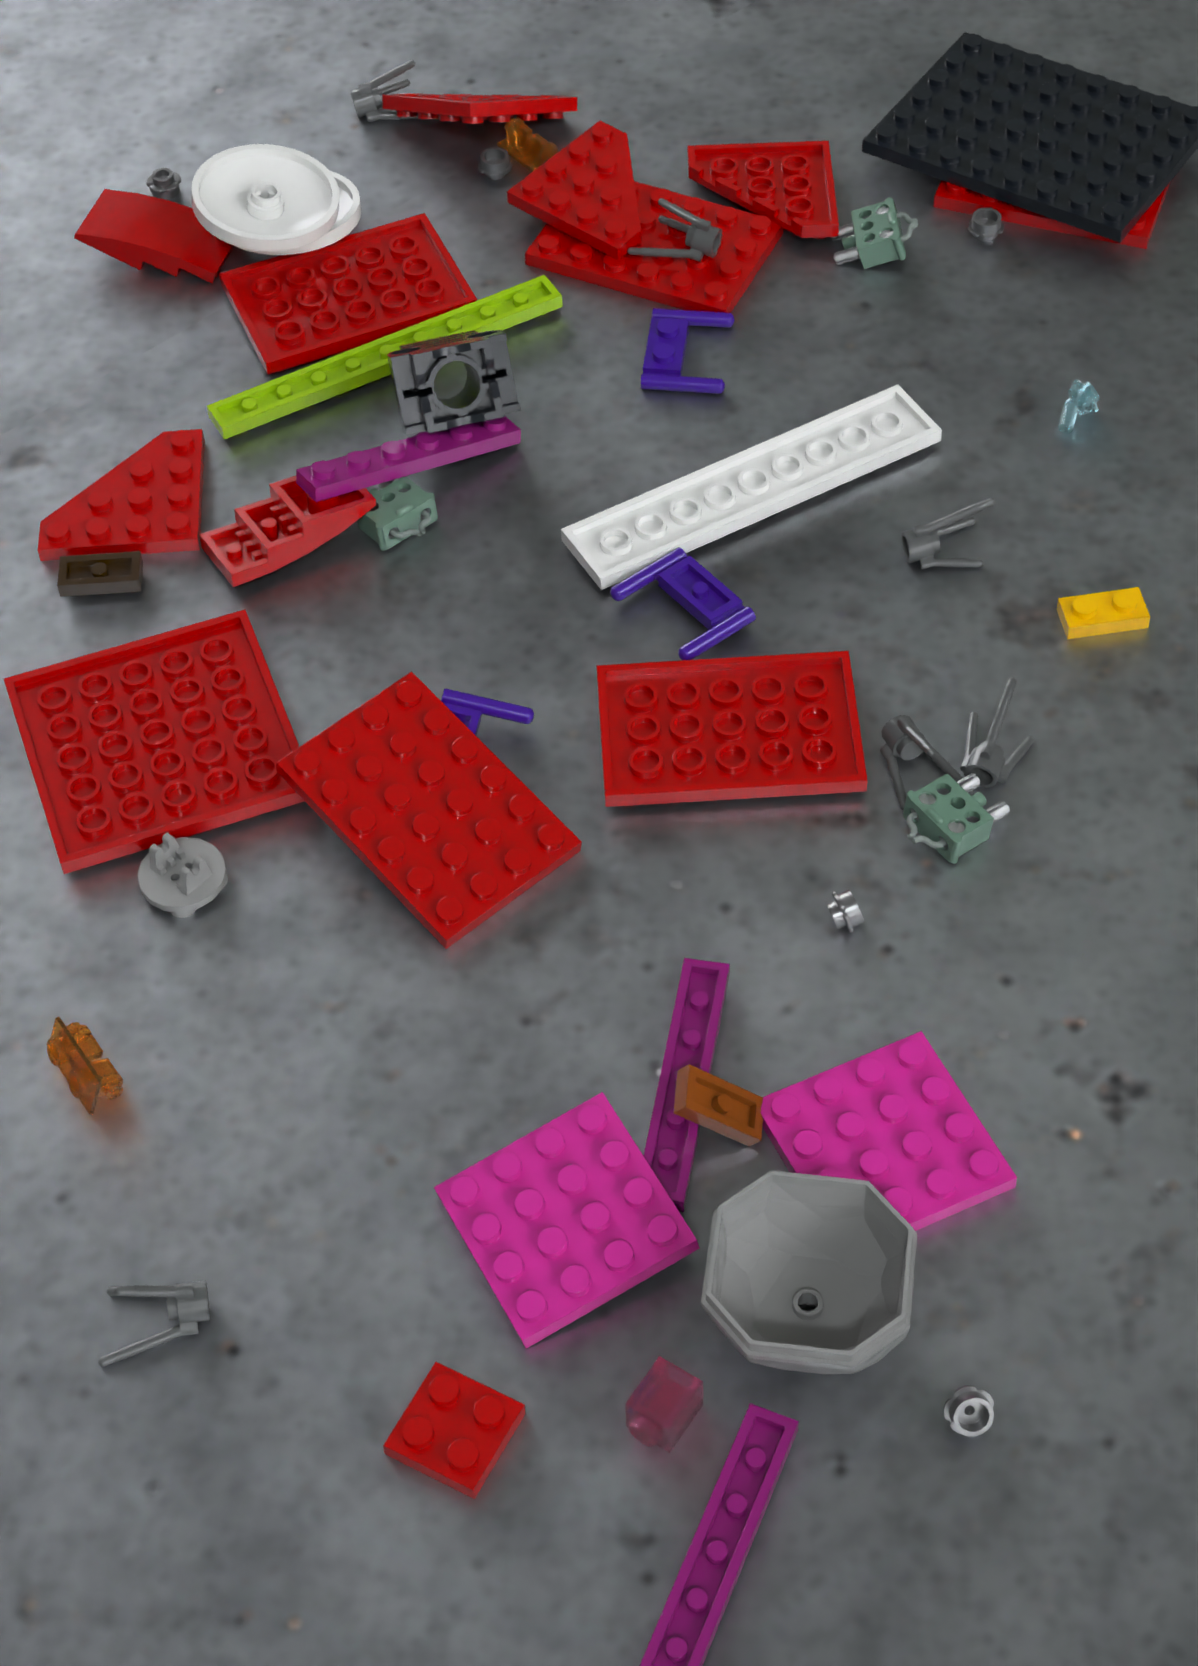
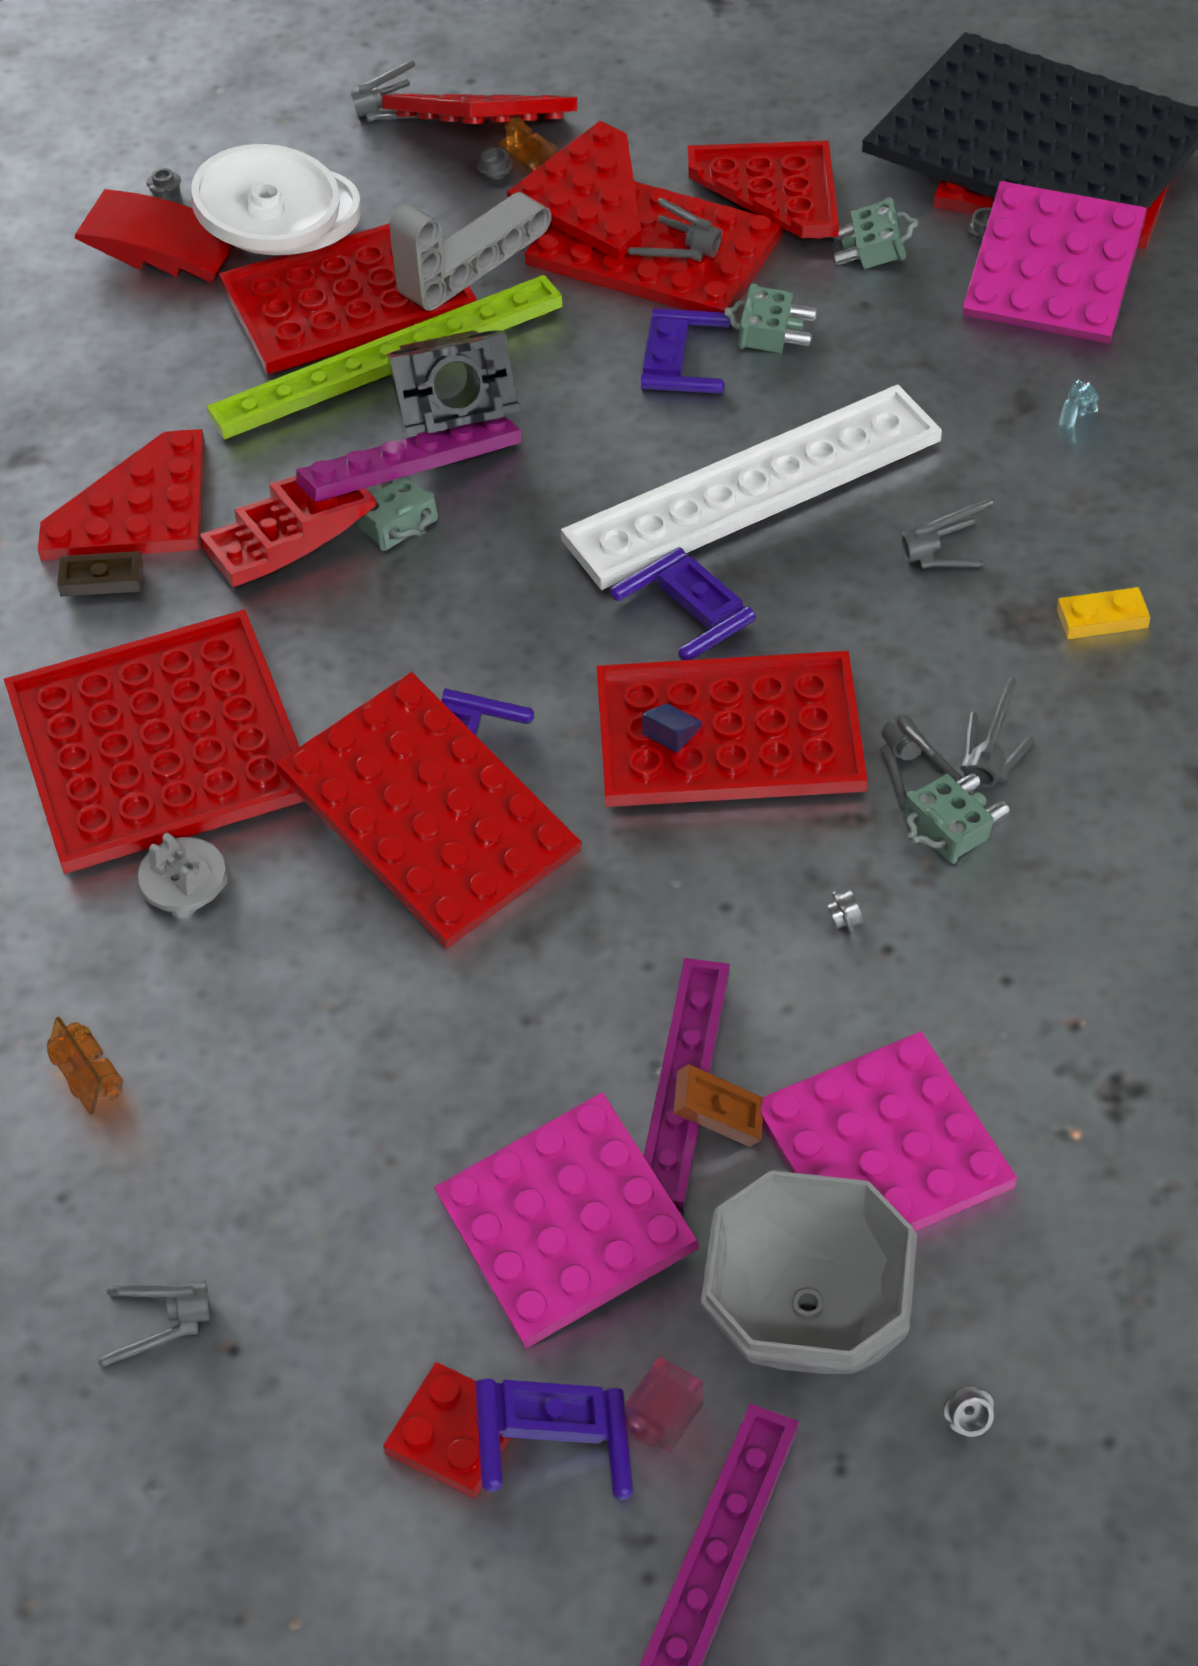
none -> light grey beam [389,192,551,311]
none -> dark purple plate [475,1378,633,1500]
none -> dark blue slope [642,703,702,753]
none -> sand green piece [724,283,817,354]
none -> dark pink plate [962,181,1147,344]

